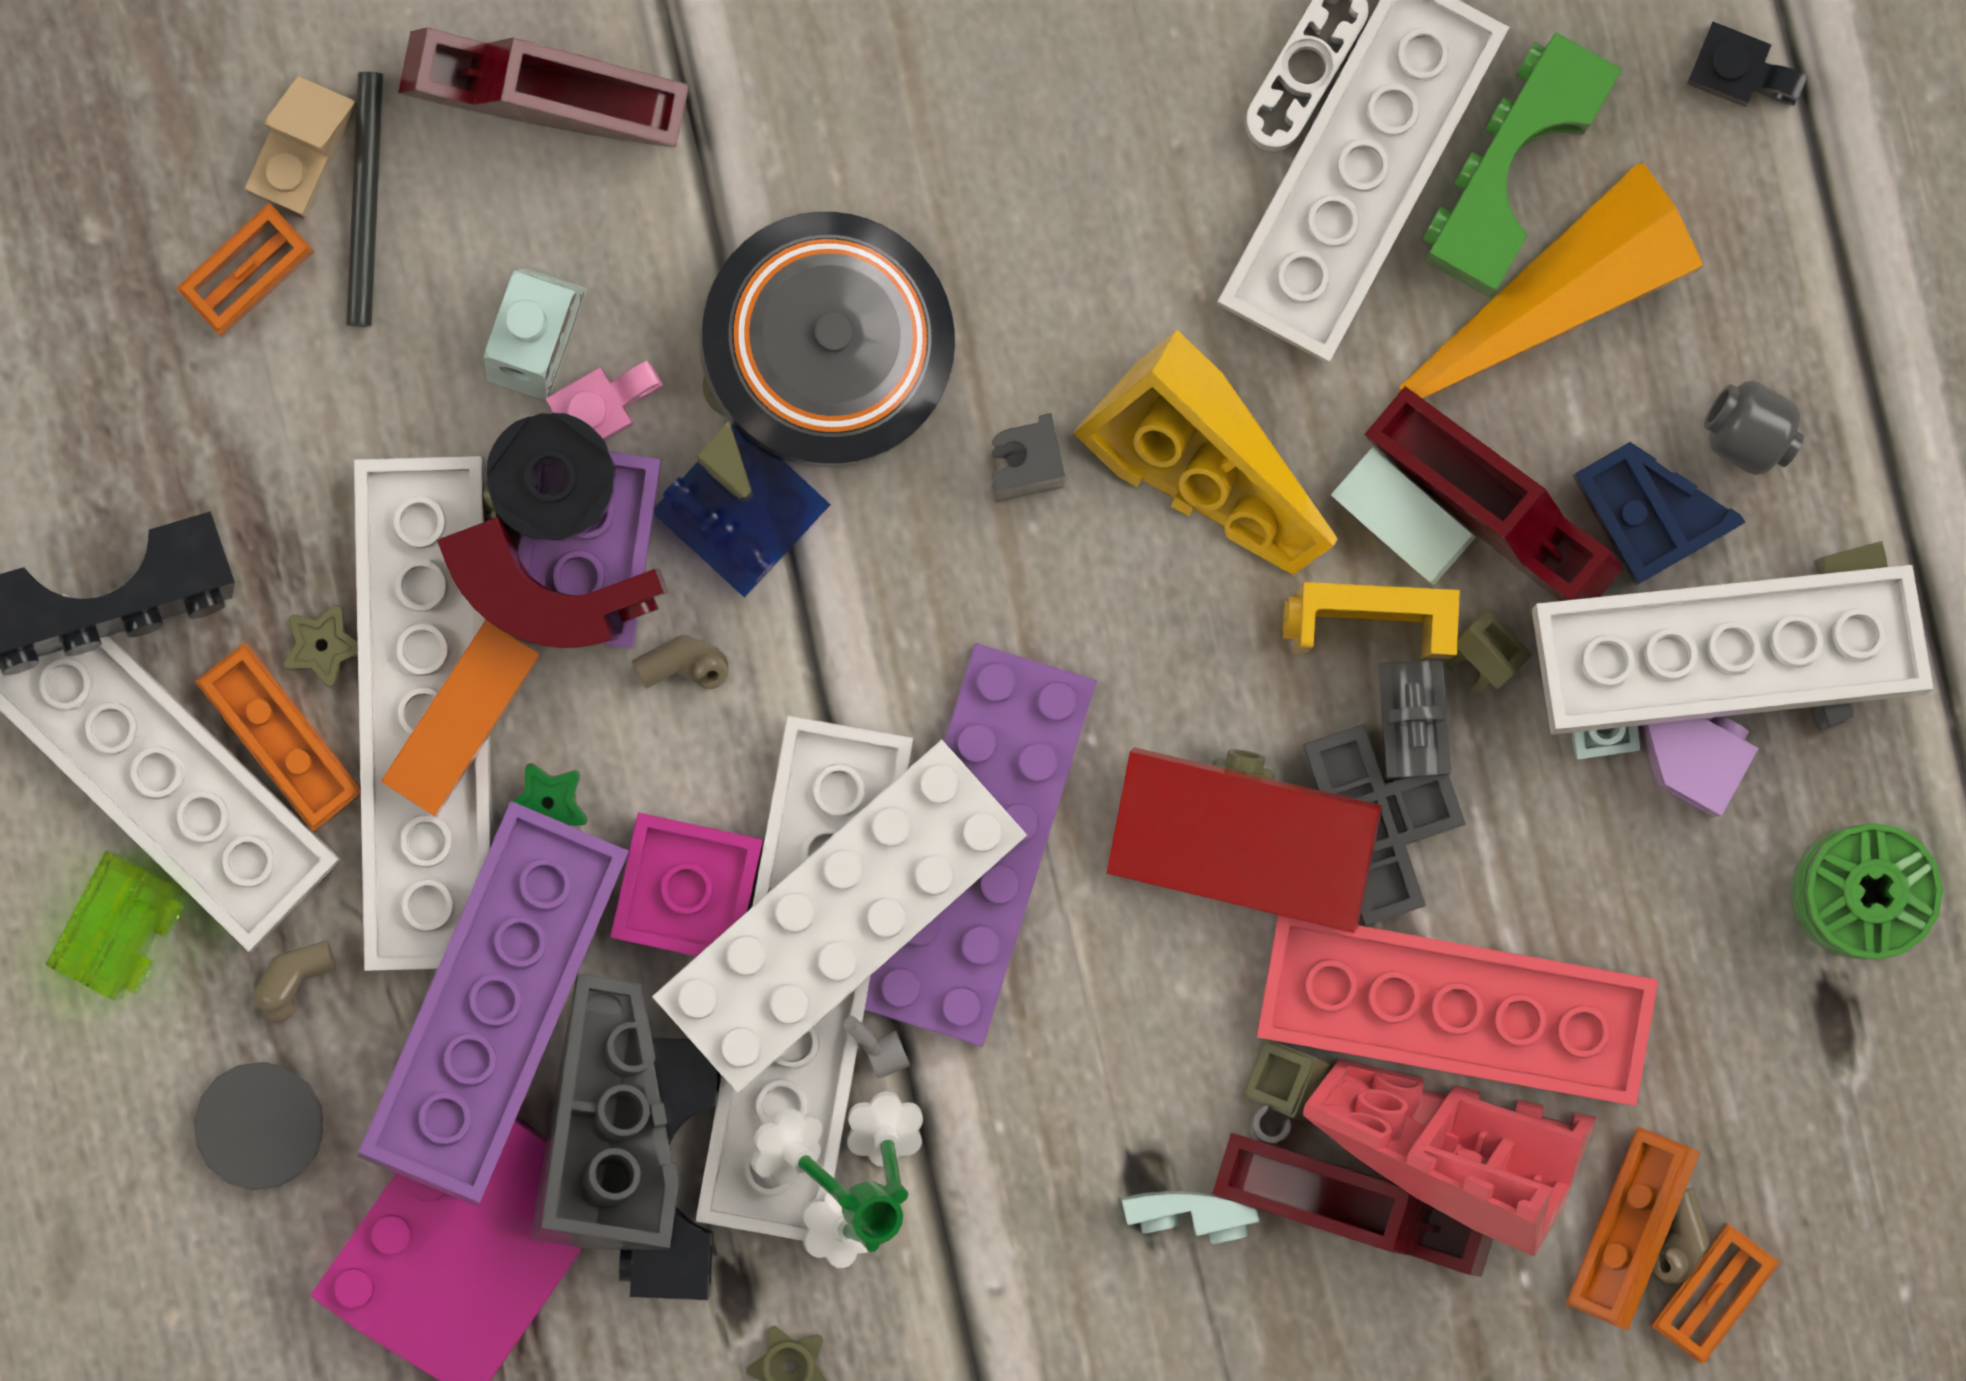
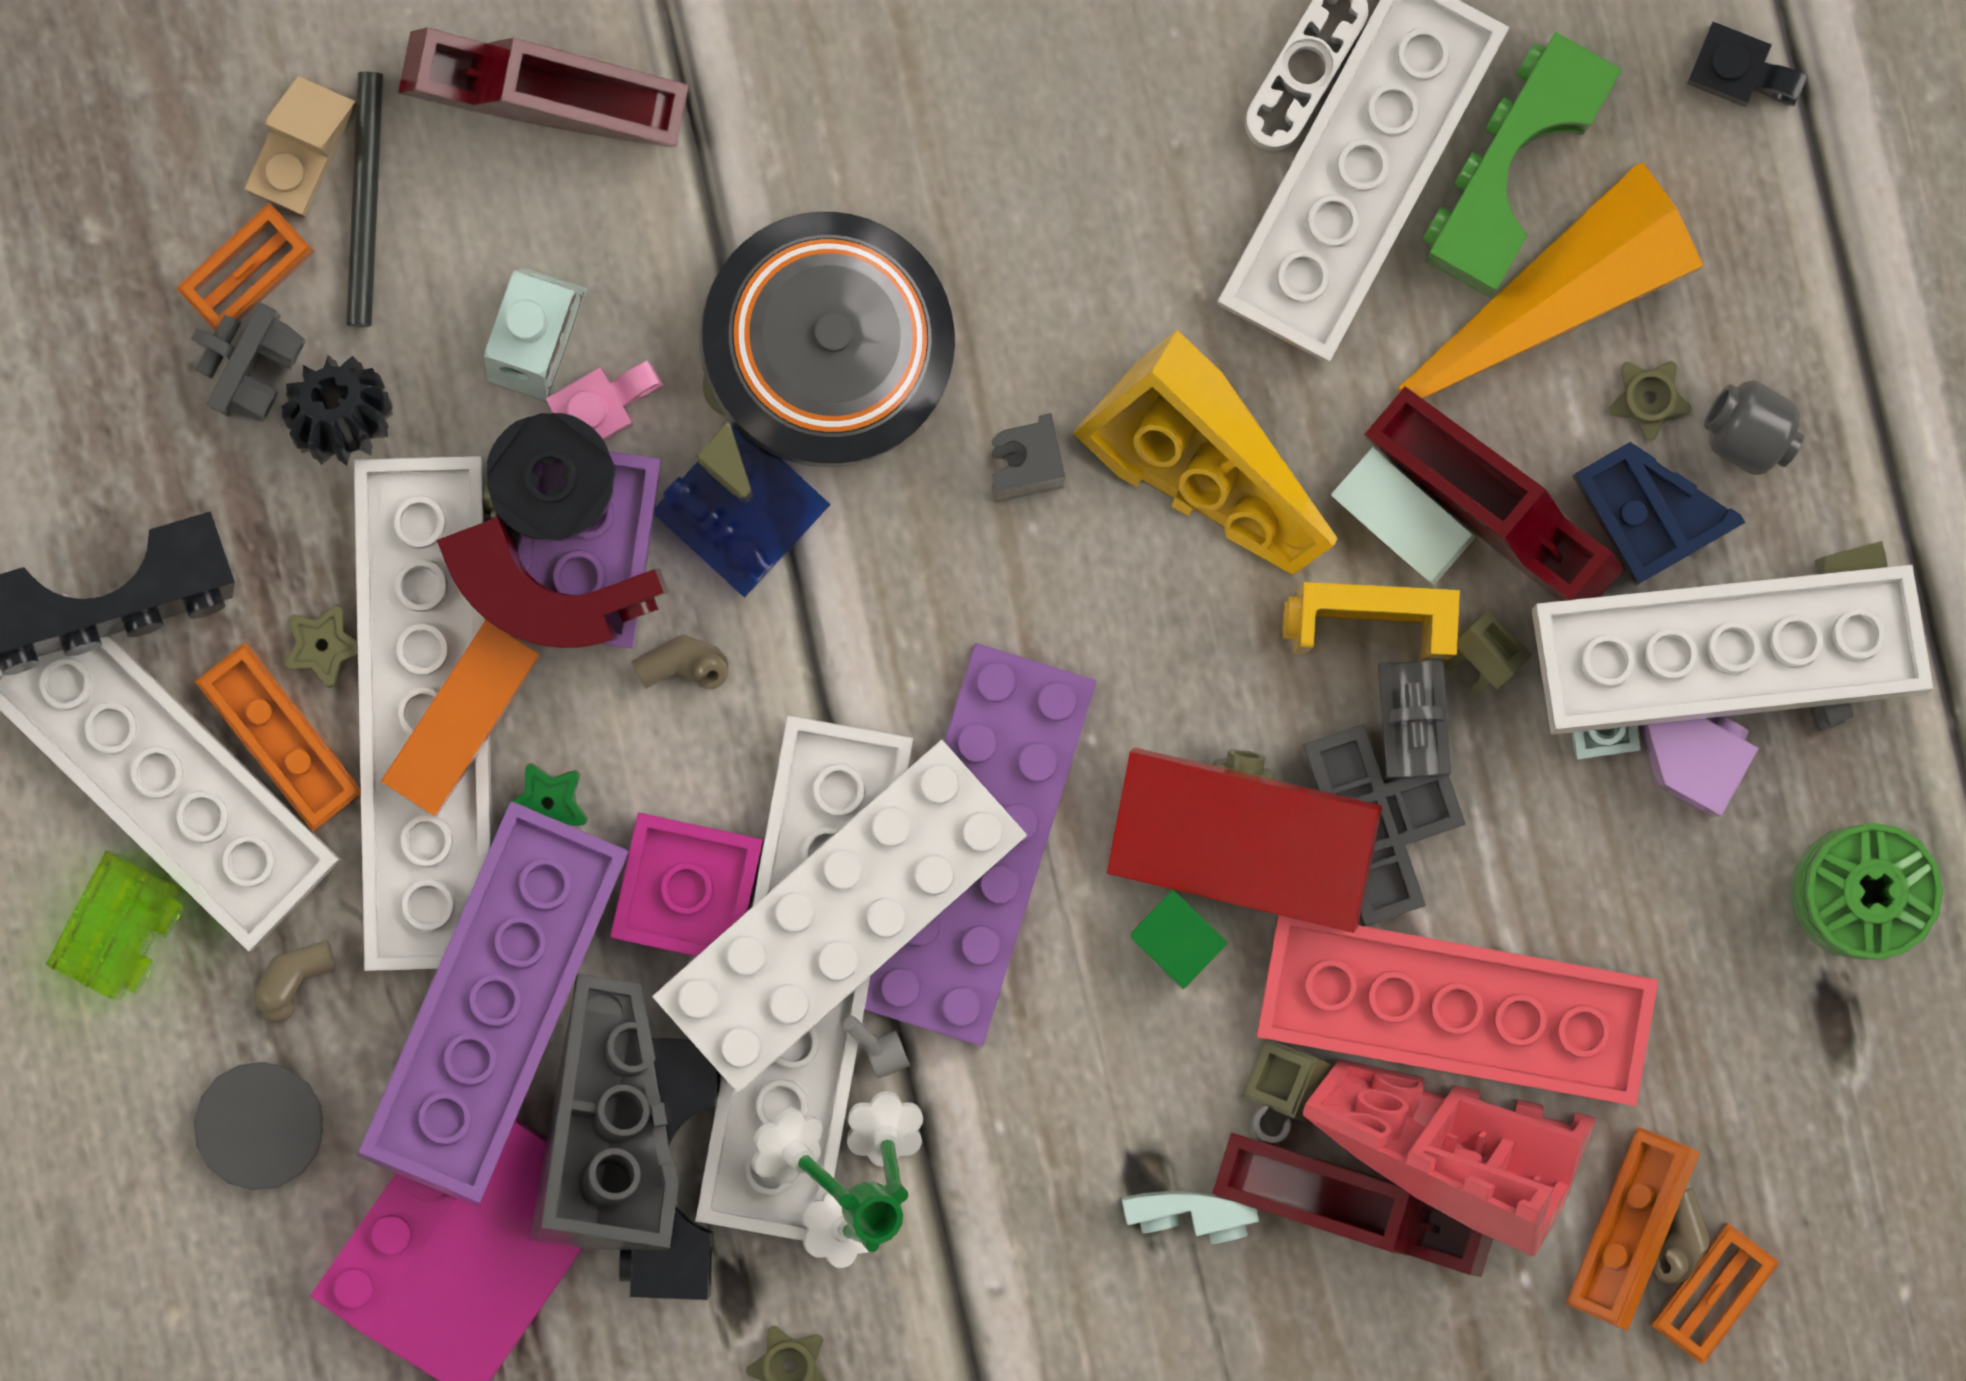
none -> dark grey hips [191,302,306,422]
none -> black gear [281,355,393,466]
none -> green panel [1130,889,1228,989]
none -> olive plate [1609,361,1691,441]

